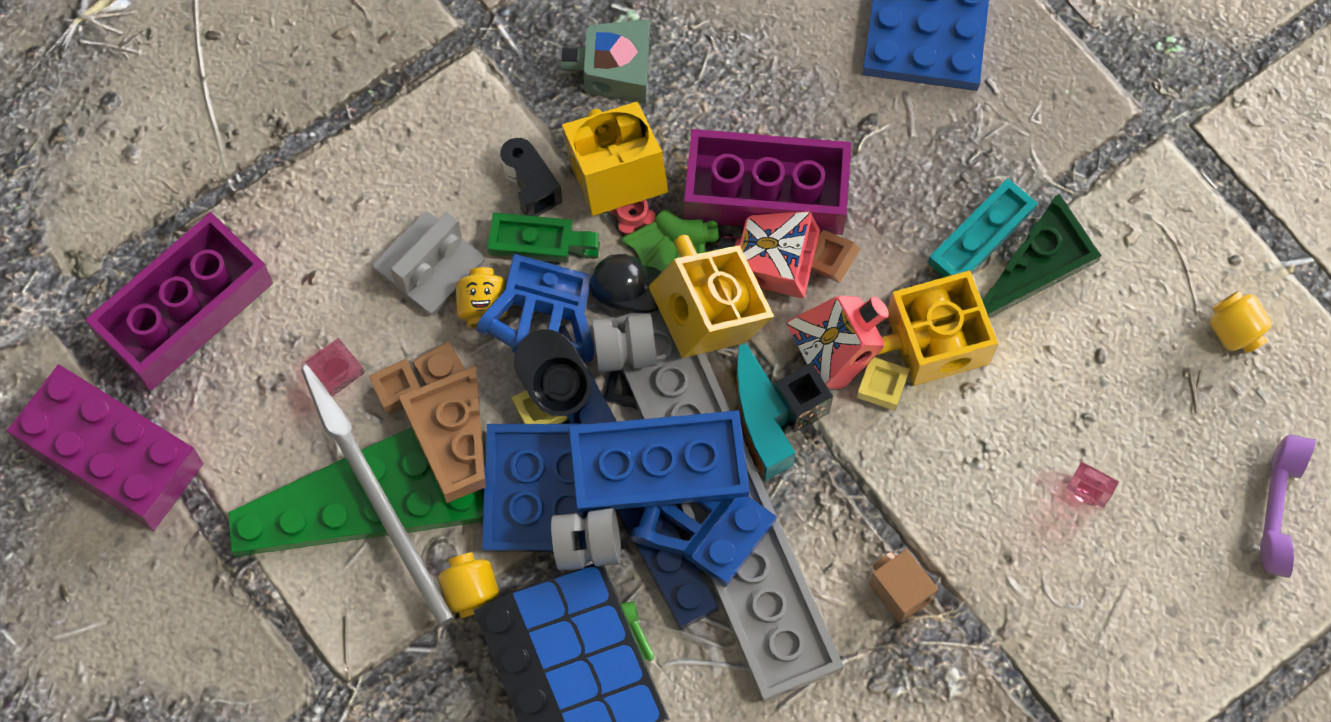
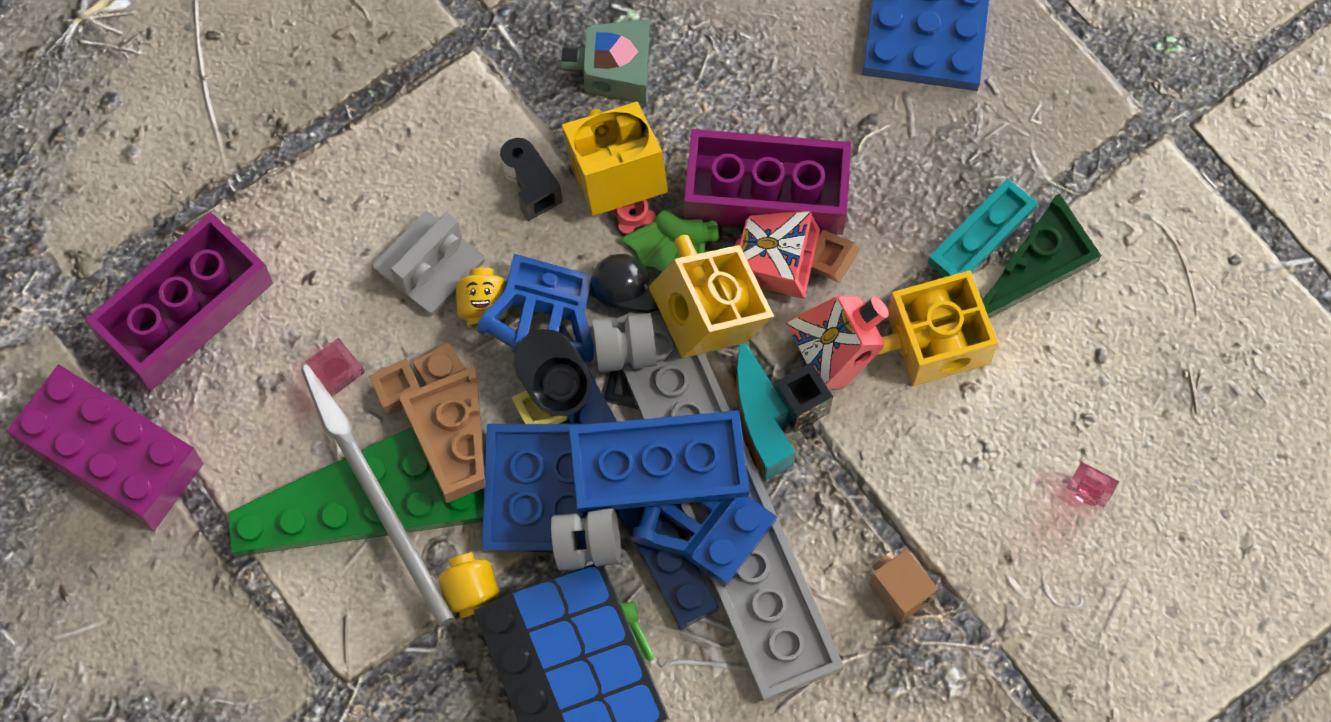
green plate [487,212,600,263] -> none
light yellow plate [856,357,910,411] -> none
yellow head [1209,291,1272,354] -> none
medium lavender piece [1260,434,1316,578] -> none

